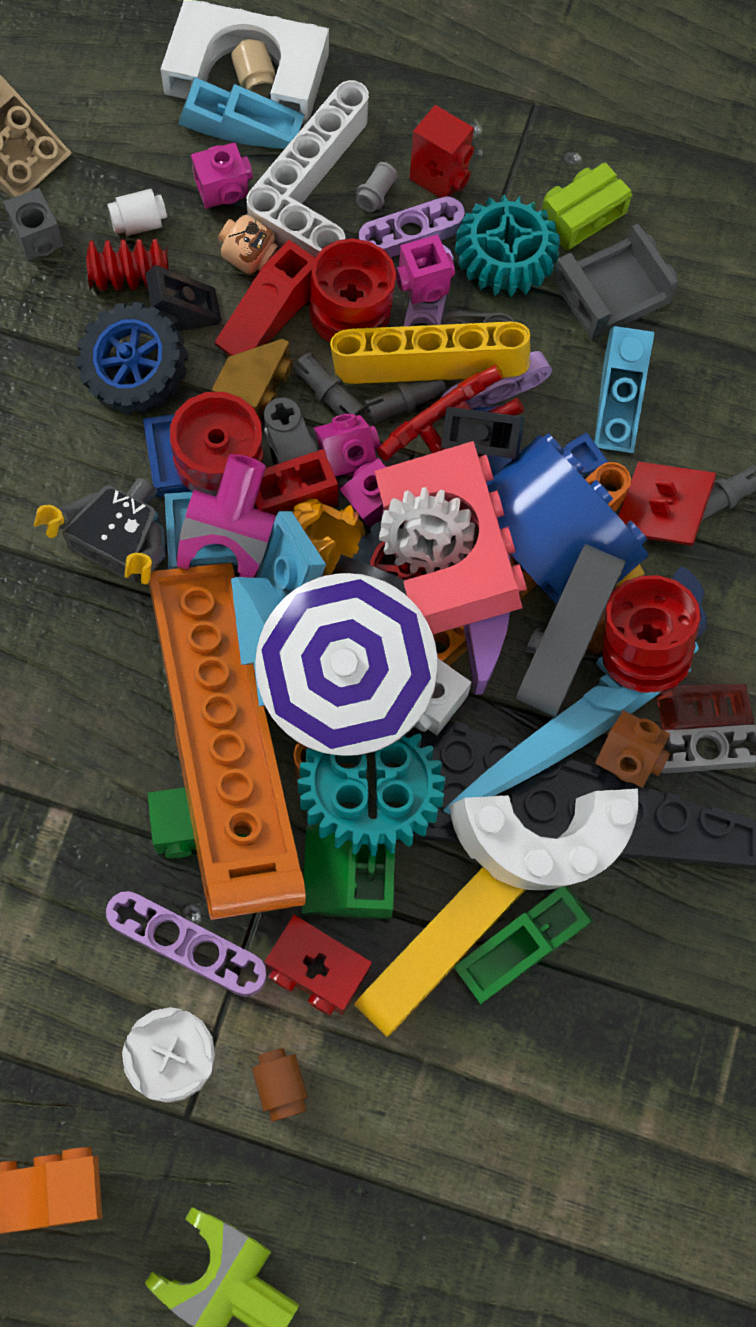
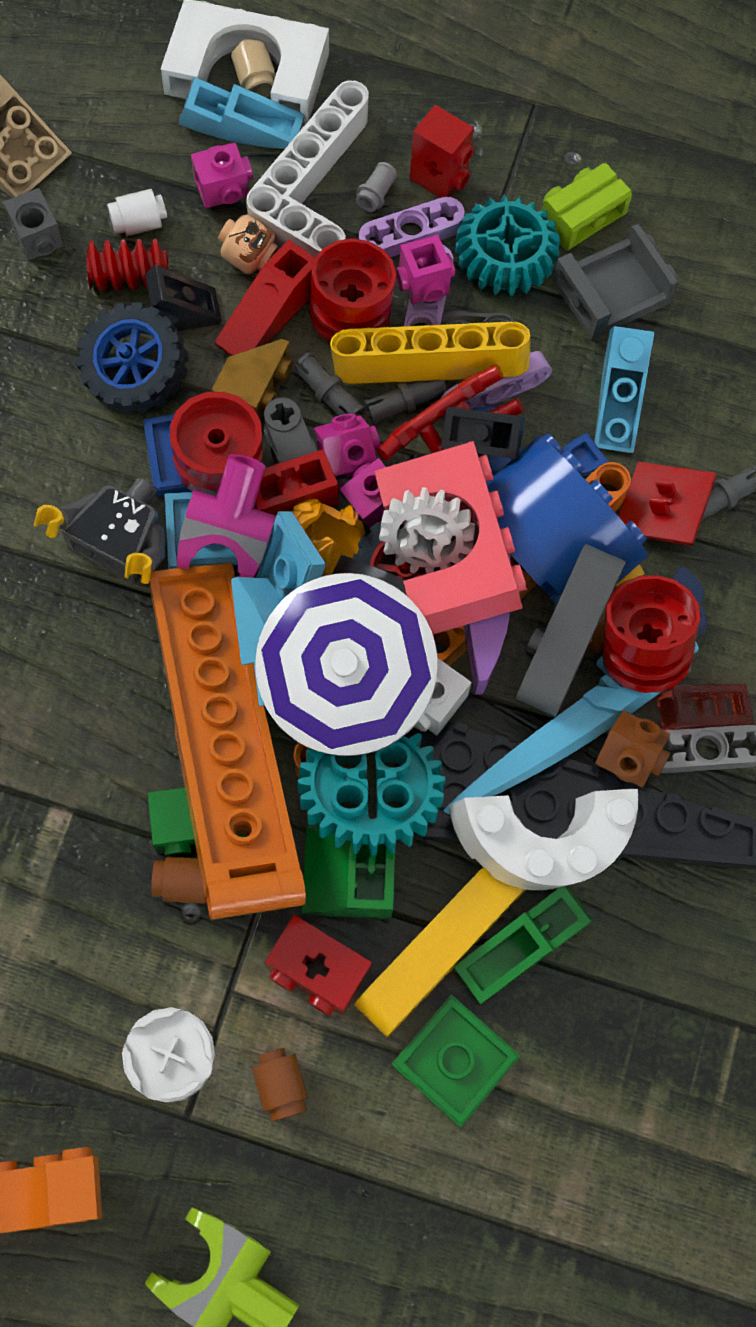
lavender beam [106,891,267,997] -> none
none -> dark orange brick [151,856,207,904]
none -> green tile [391,994,521,1128]

